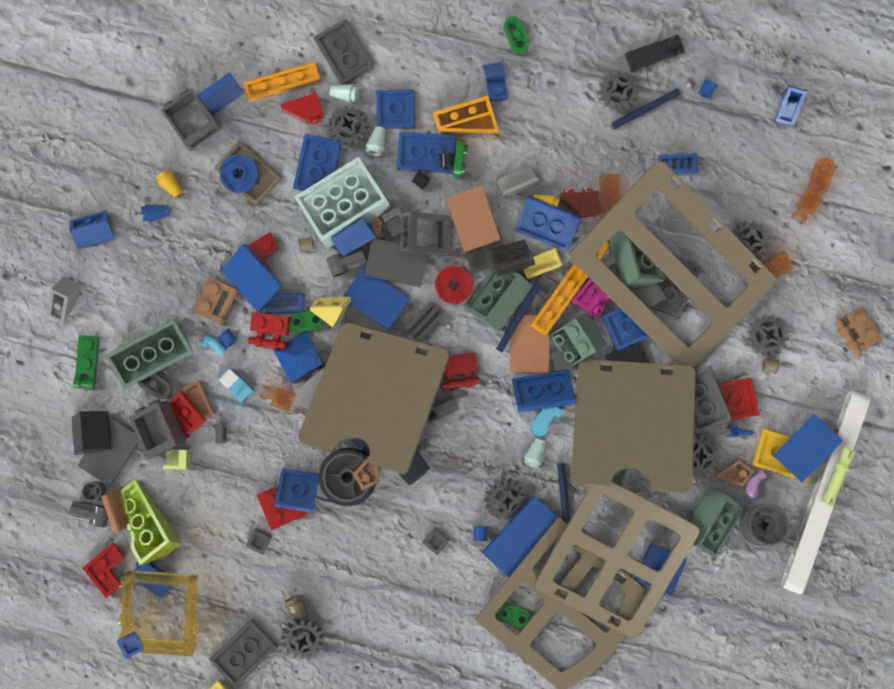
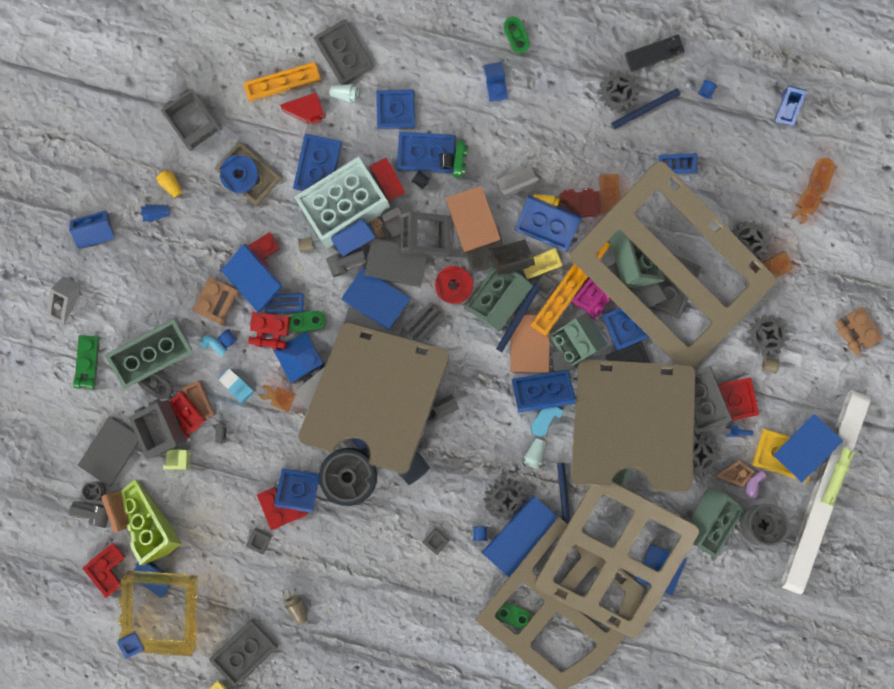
black slope [71,411,112,456] -> none
blue tile [198,73,244,115] -> none
dark grey gear [281,617,324,660] -> none
light yellow slope [310,297,351,327] -> none
dark grey gear [327,106,369,148] -> none
medium nougat piece [353,456,380,491] -> none
light aqua cone [366,126,386,156] -> none
light orange wedge [432,96,499,134] -> none
red plate [441,352,480,391] -> none
none -> red slope [369,157,405,201]

